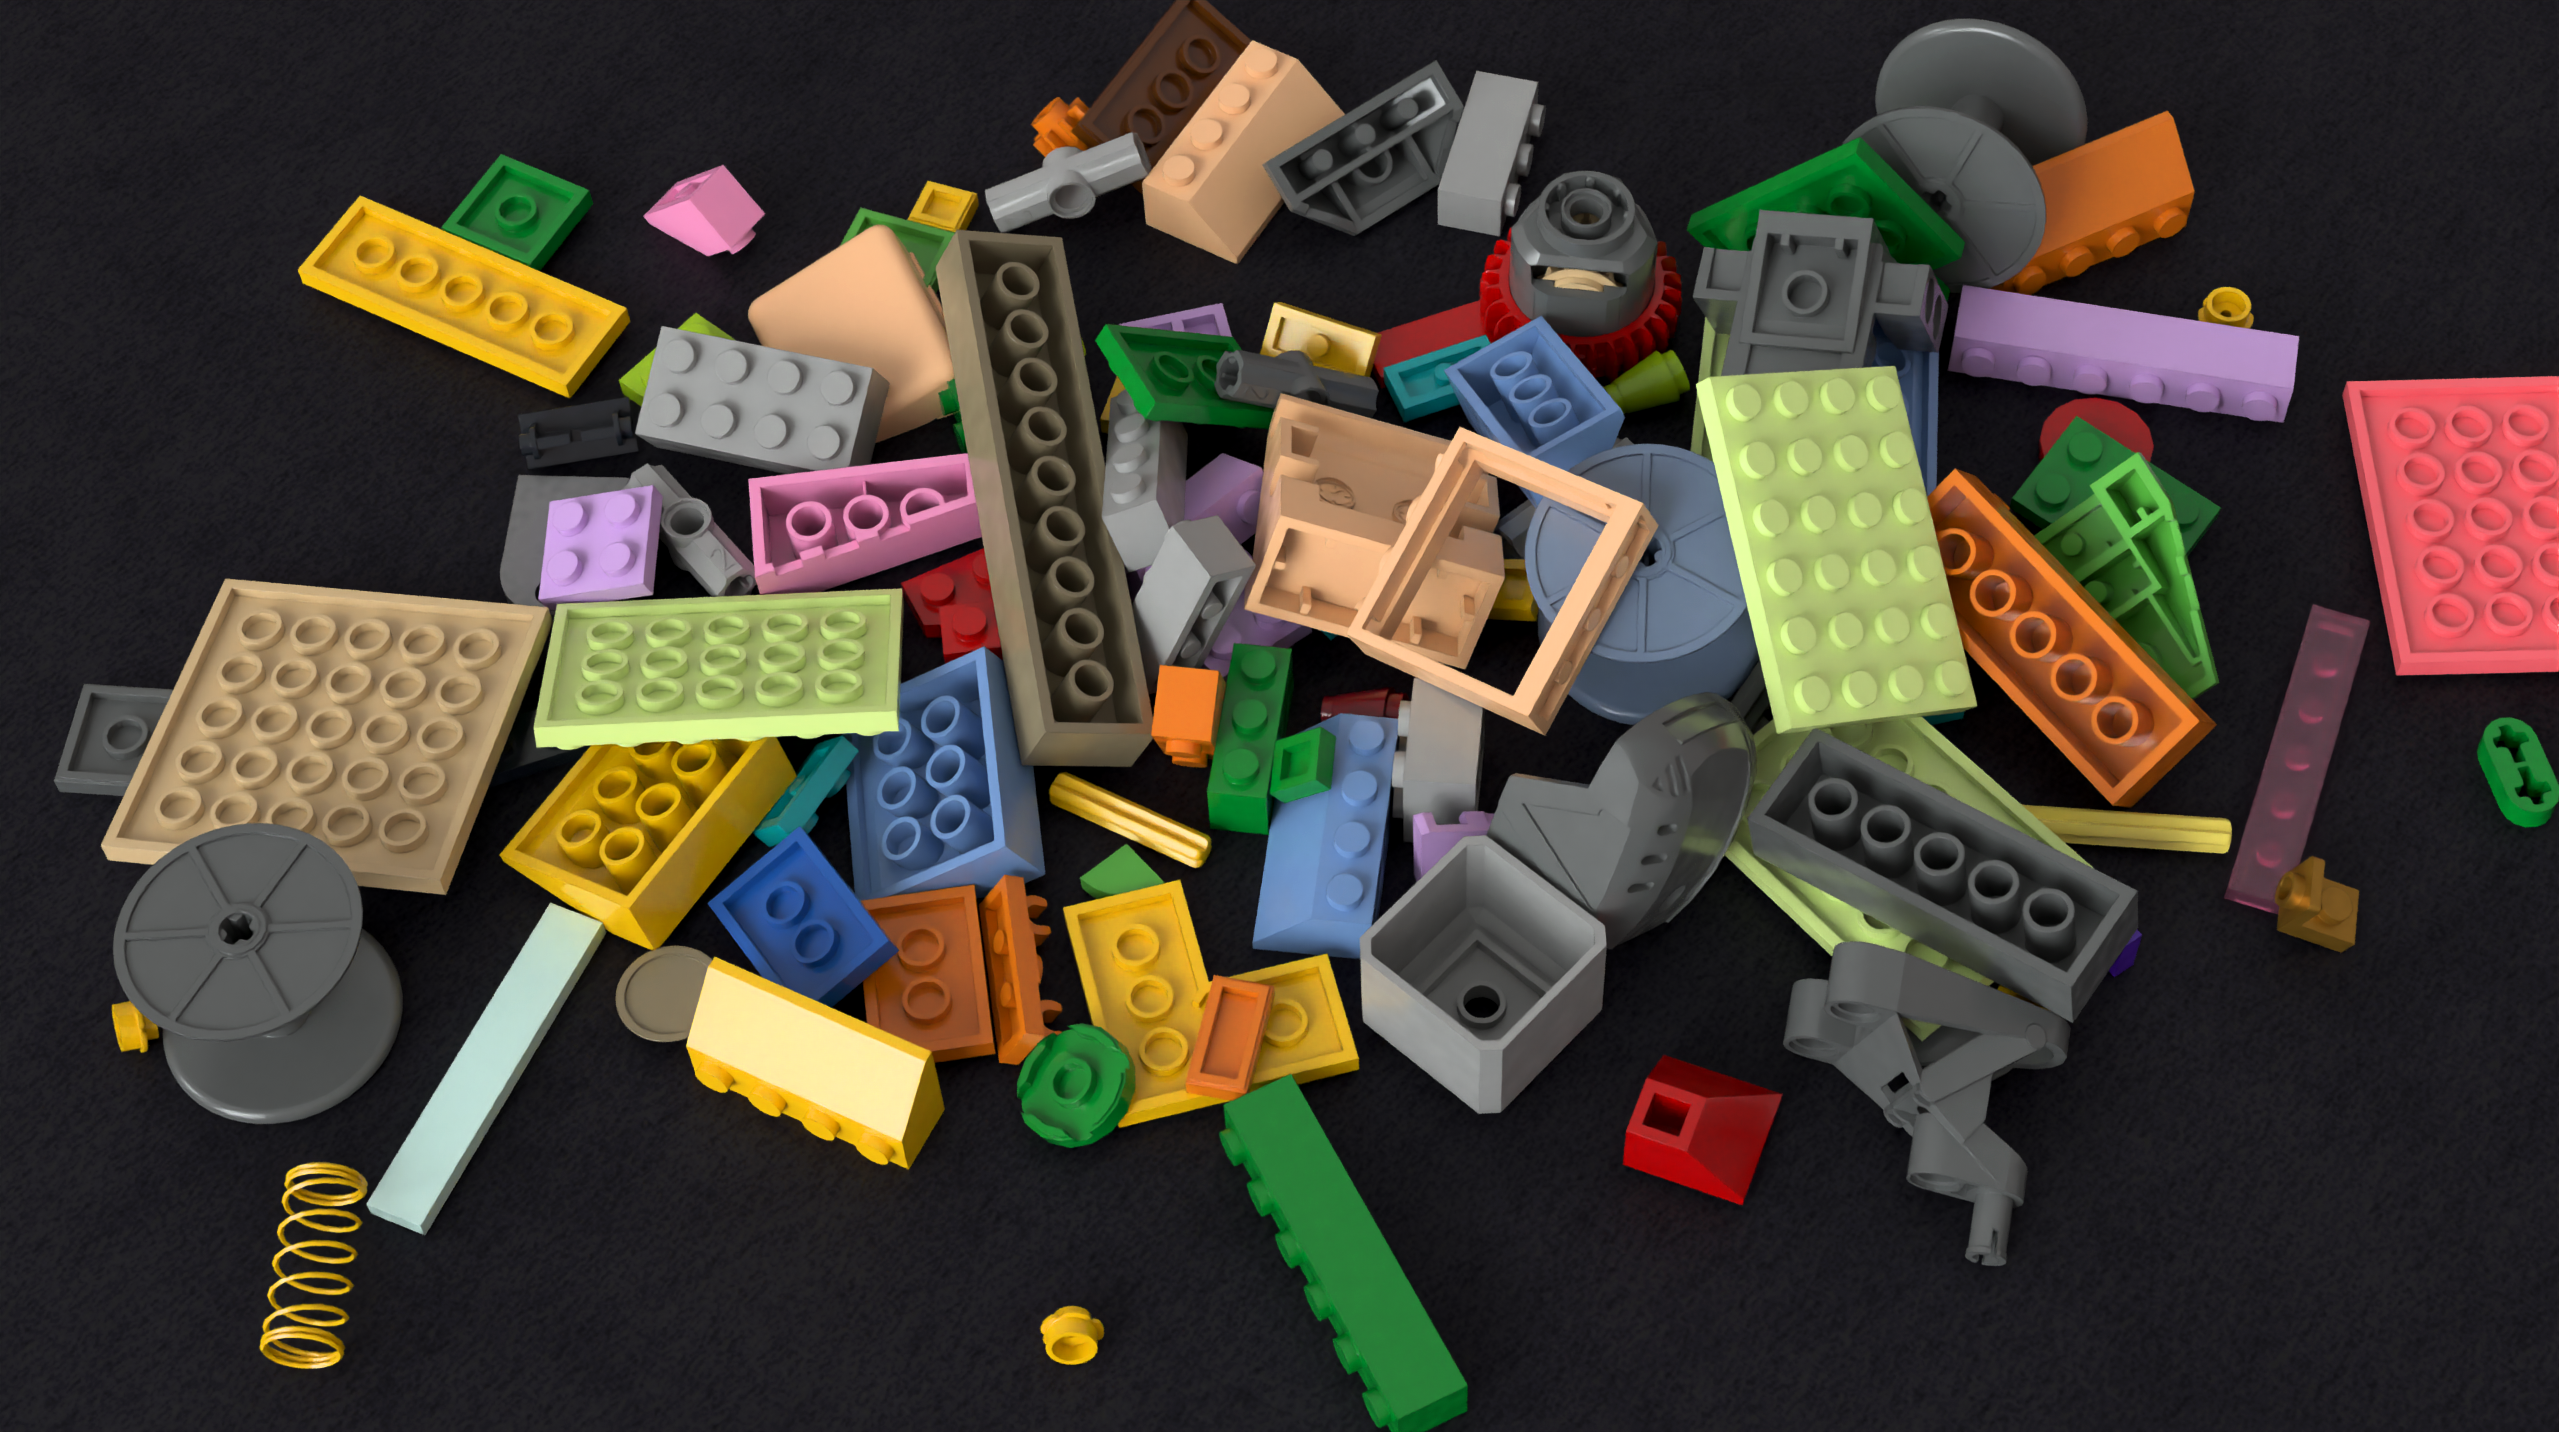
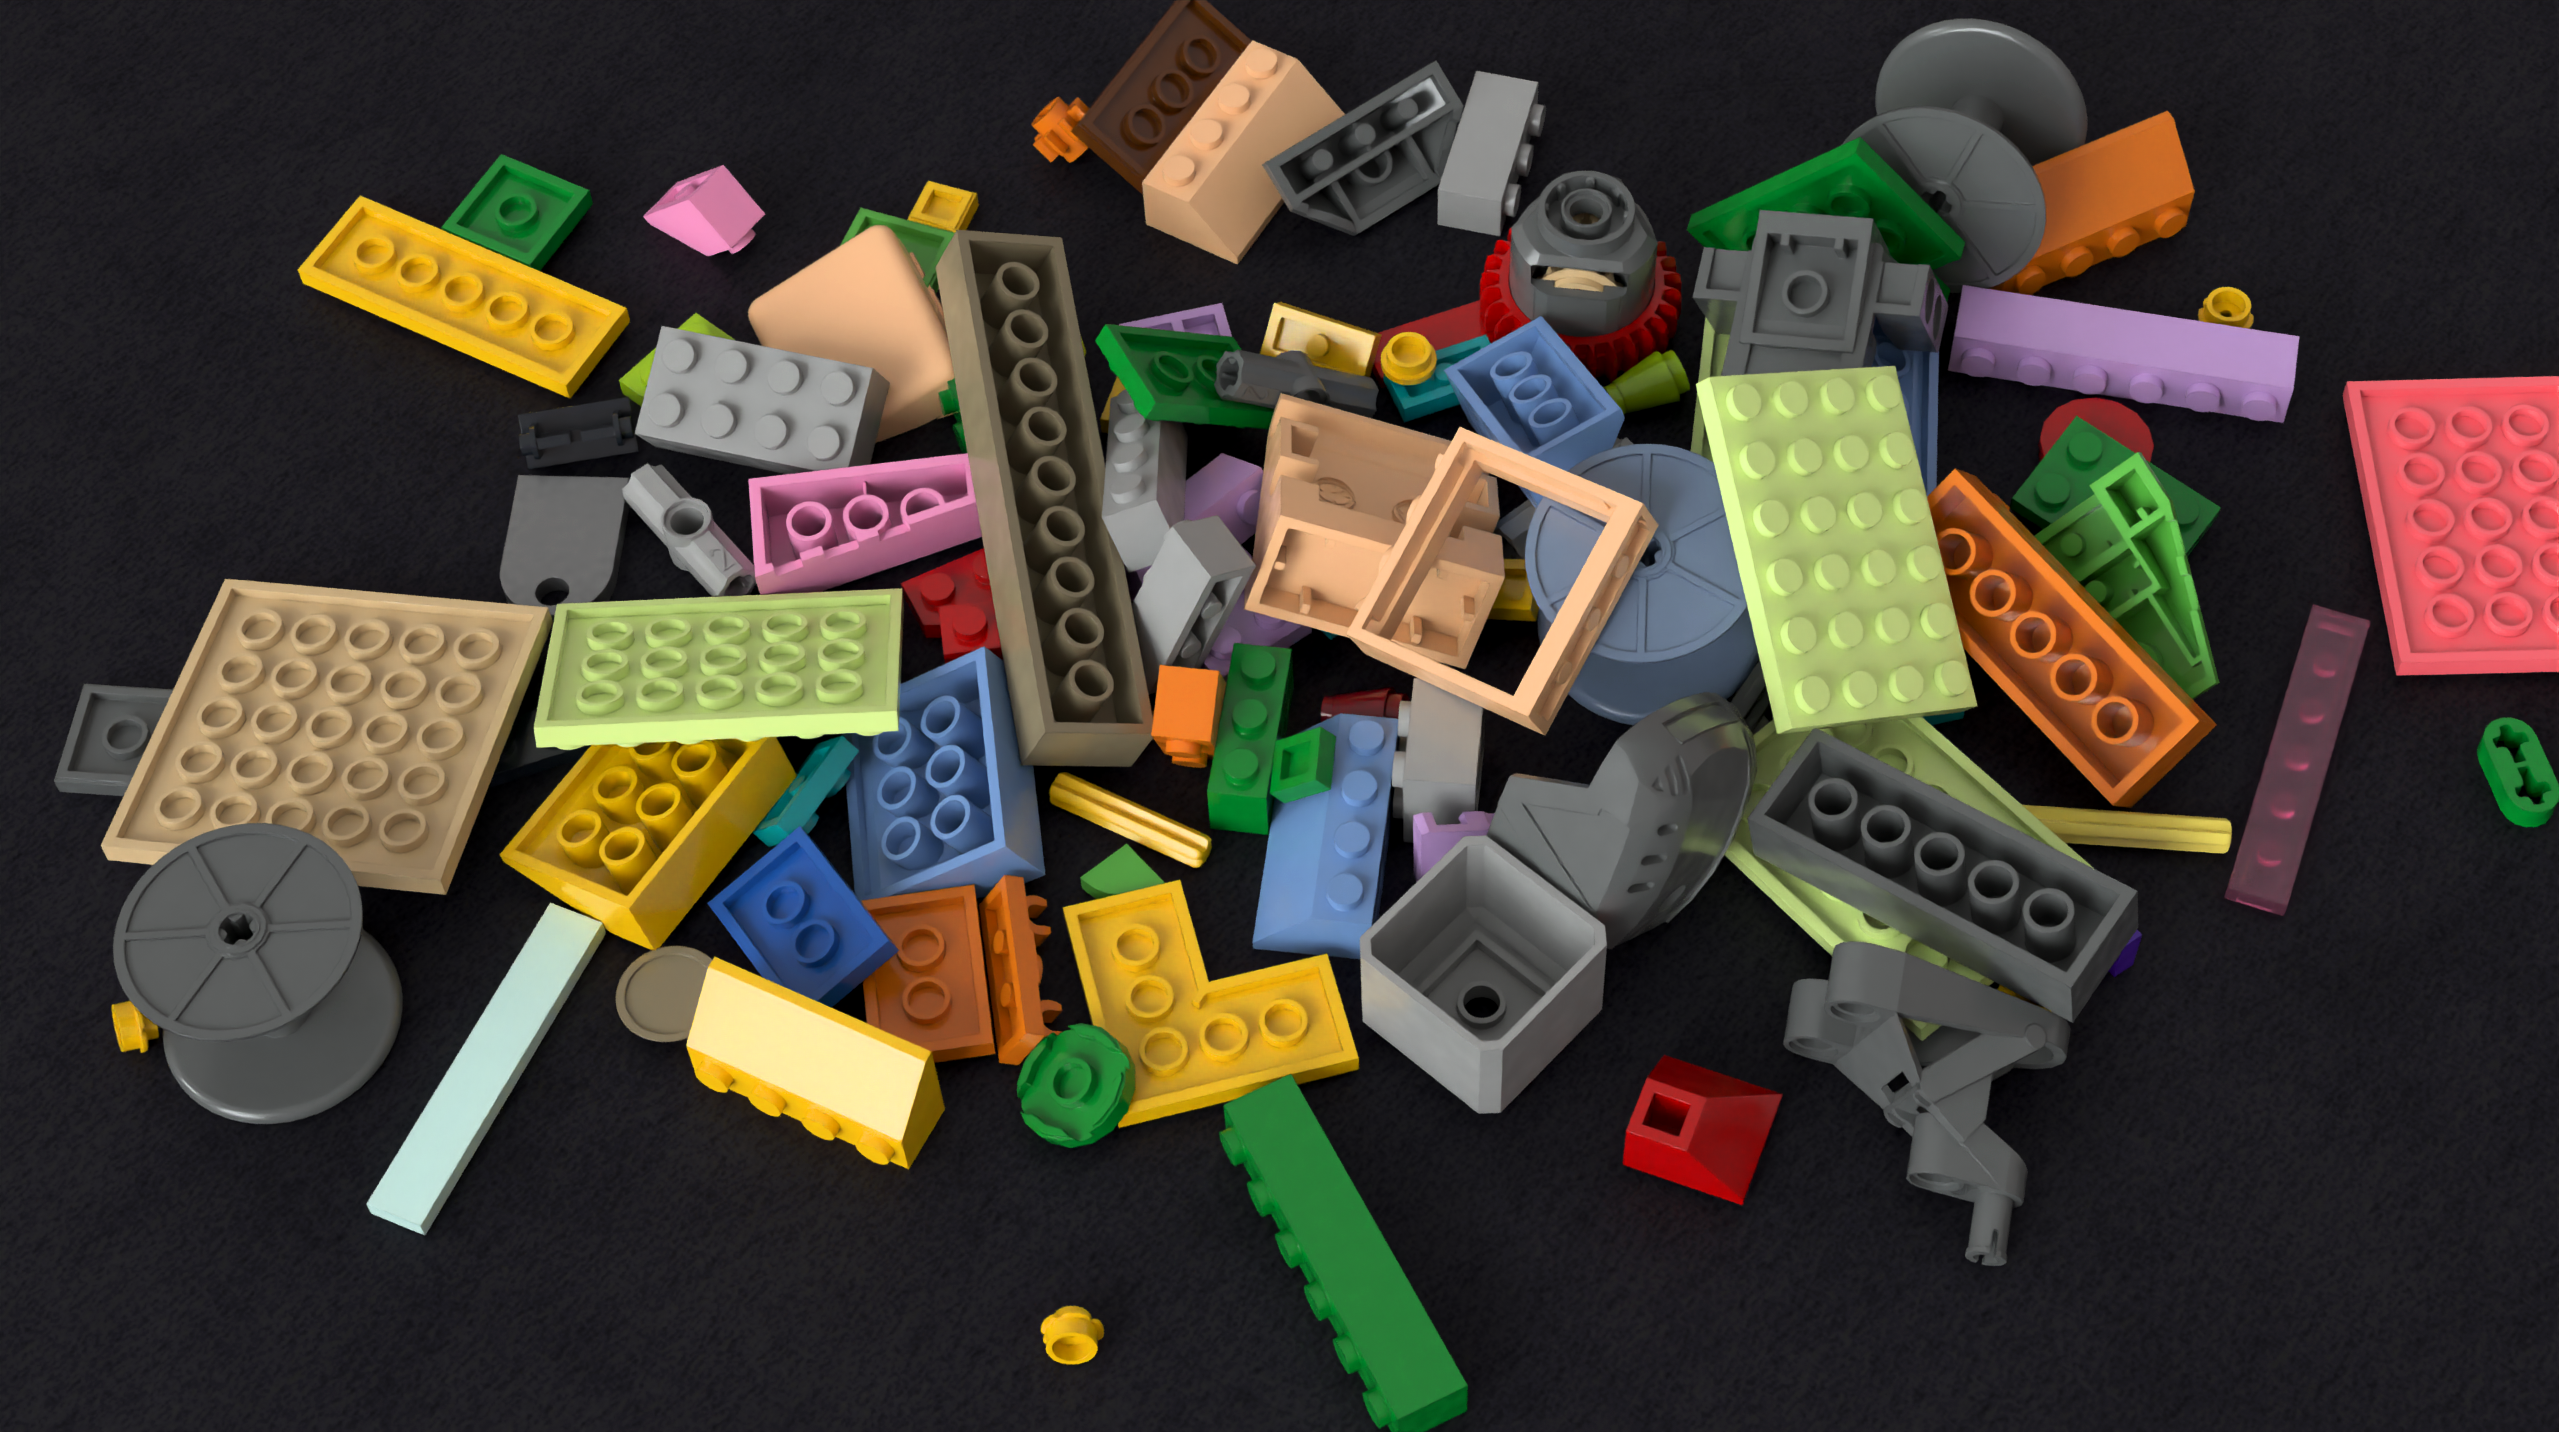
yellow piece [259,1162,368,1369] -> none
lavender plate [538,485,663,610] -> none
light grey piece [985,132,1152,233] -> none
orange tile [1185,975,1275,1101] -> none
pearl gold bracket [2275,856,2359,953] -> none
none -> yellow plate [1381,332,1437,385]

